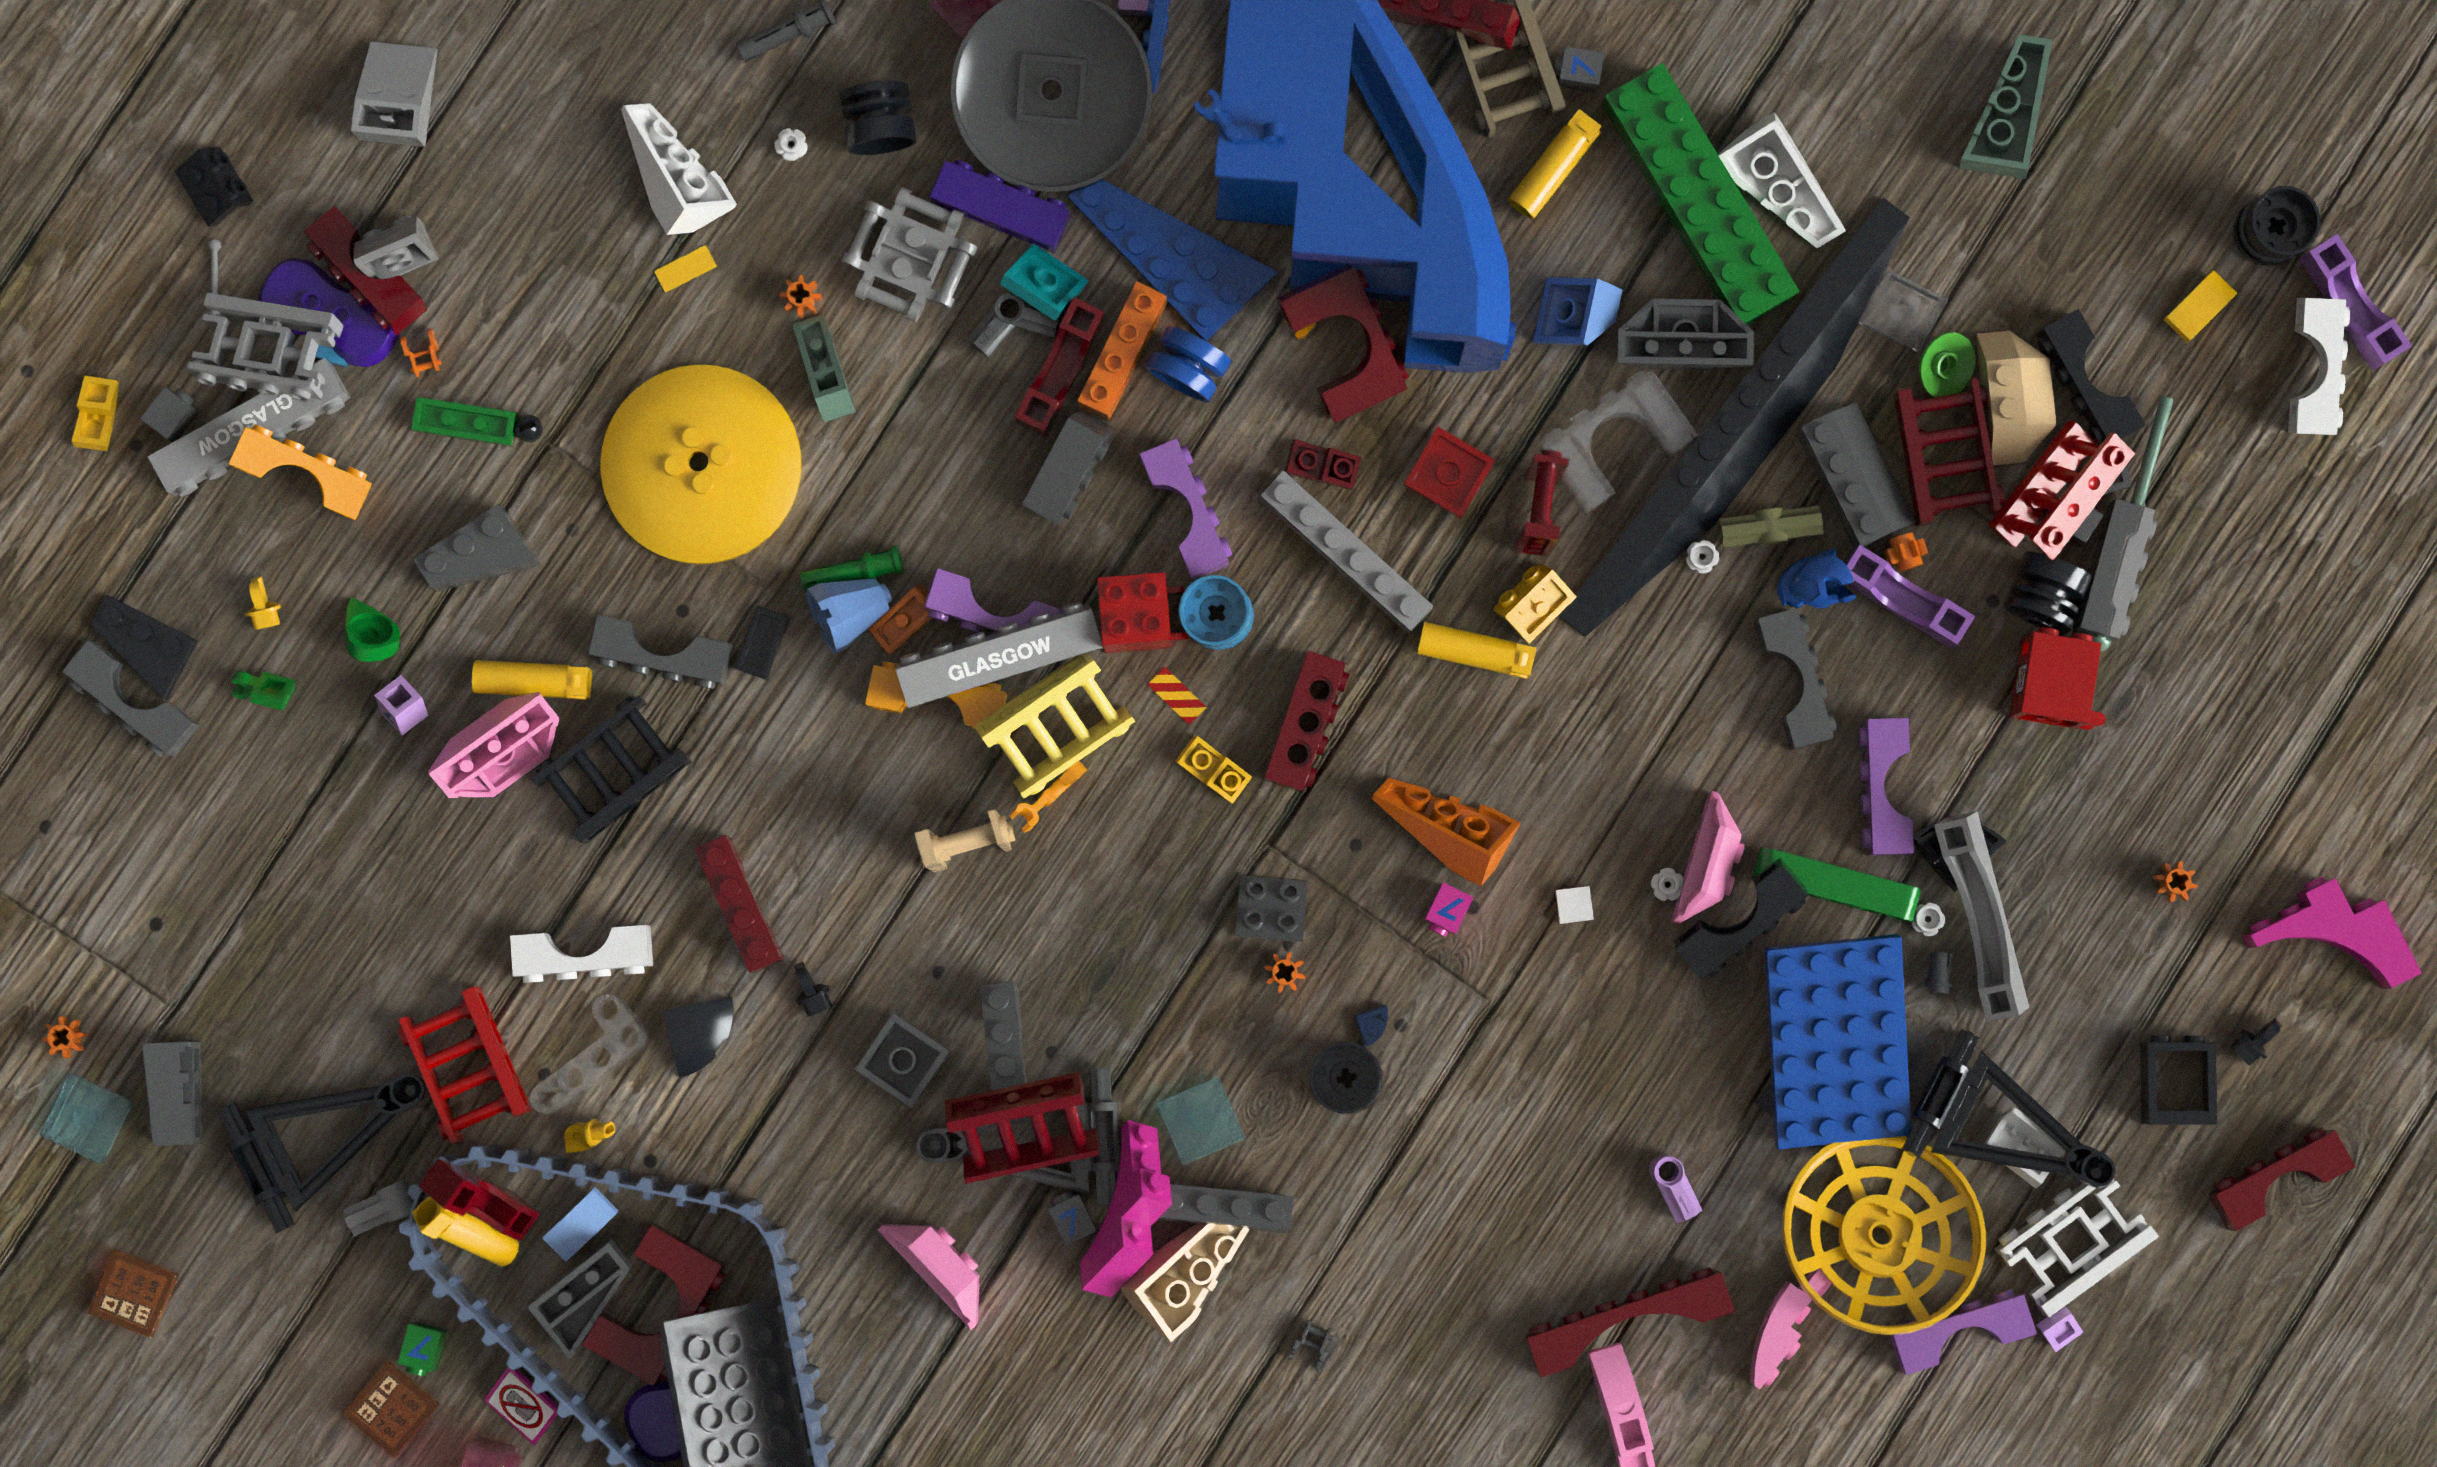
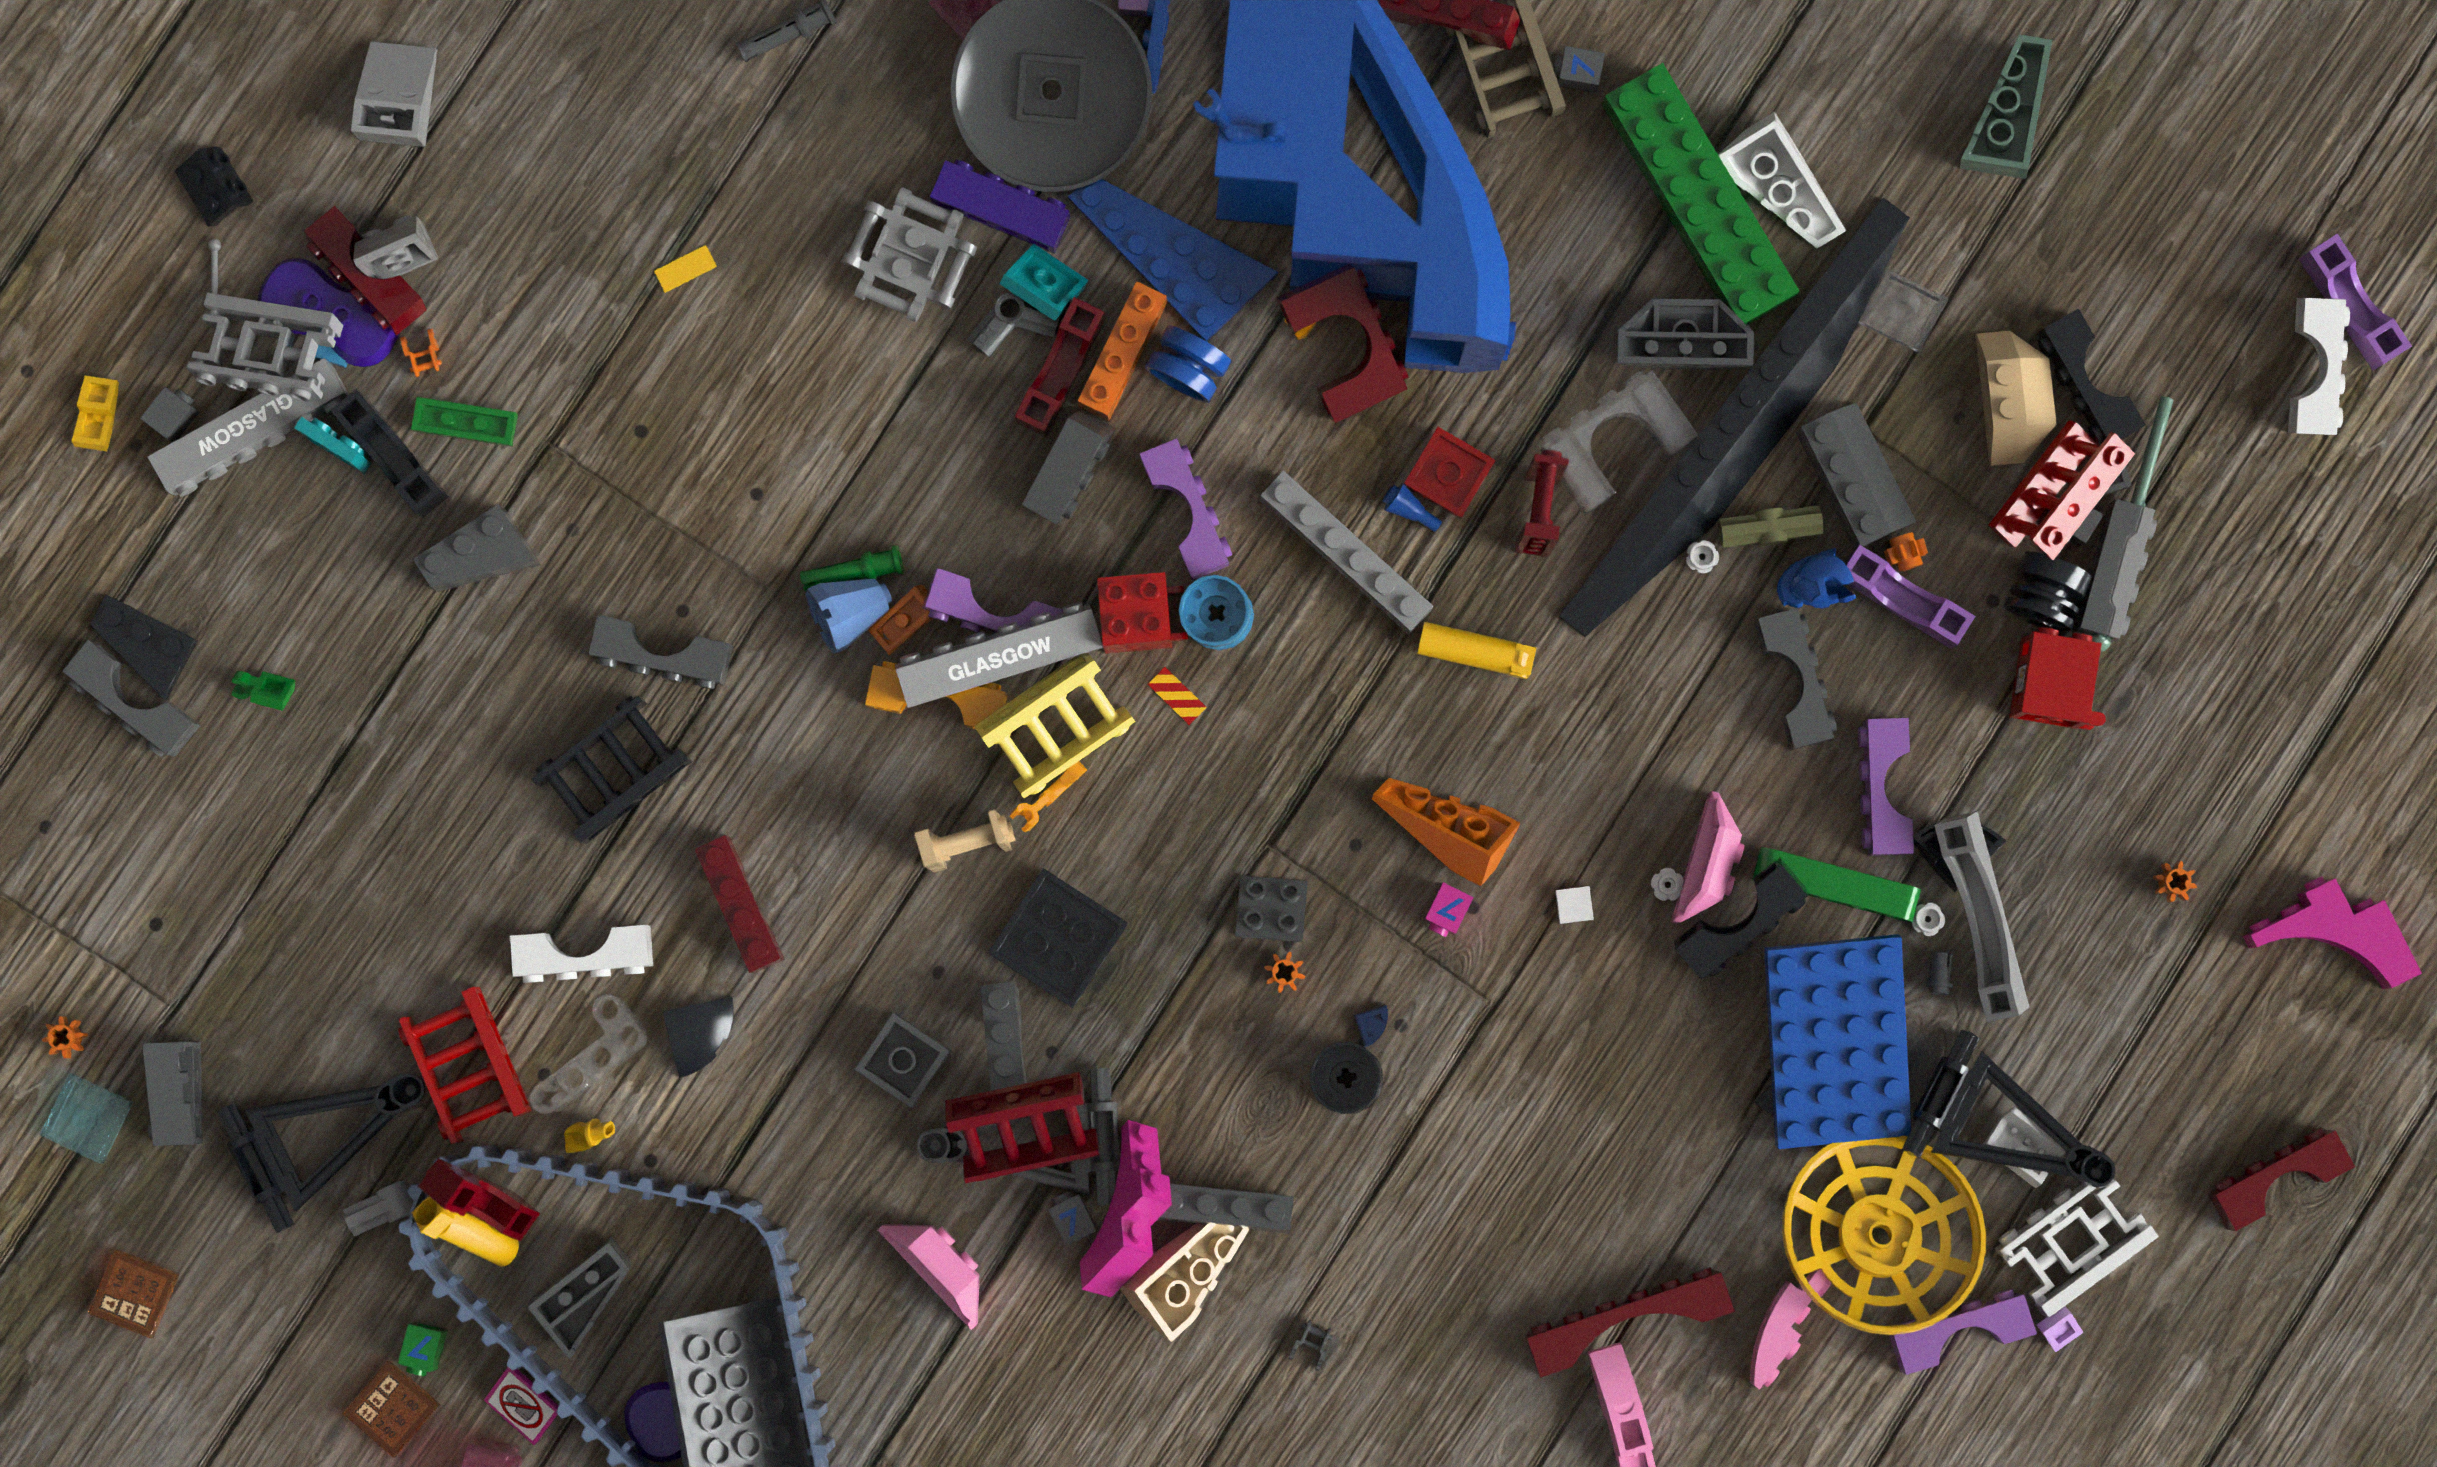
light orange arch [228,424,372,520] -> none
yellow piece [245,576,281,630] -> none
green piece [344,597,400,662] -> none
lavender brick [374,675,428,735] -> none
bright pink wedge [428,692,559,798] -> none
yellow piece [472,660,592,700] -> none
black hinge [515,414,543,442] -> none
light blue slope [542,1187,619,1262] -> none
dark red arch [583,1224,726,1386] -> none
yellow dish [600,365,802,564] -> none
white wedge [621,103,737,235] -> none
black tile [735,605,790,680] -> none
white plate [775,128,808,161] -> none
orange gear [779,275,823,319] -> none
sand green slope [792,314,856,423] -> none
black piece [794,961,832,1016] -> none
black wheel [840,81,916,155] -> none
clear light blue plate [1156,1076,1245,1166] -> none
yellow slope [1175,735,1252,804] -> none
dark red brick [1264,650,1350,793] -> none
dark red slope [1284,439,1361,490] -> none
yellow bracket [1493,563,1576,644] -> none
yellow piece [1507,109,1602,220] -> none
medium blue slope [1533,277,1622,345] -> none
lavender piece [1649,1154,1703,1223] -> none
dark red fence [1894,378,2005,527] -> none
bright green dish [1919,332,1975,397] -> none
black window [2140,1036,2217,1125] -> none
yellow slope [2163,270,2237,343] -> none
black piece [2231,1017,2282,1066] -> none
black wheel [2233,186,2320,266] -> none
none -> teal plate [294,417,372,475]
none -> black arch [330,389,449,518]
none -> black plate [988,868,1129,1008]
none -> blue cone [1382,483,1442,532]

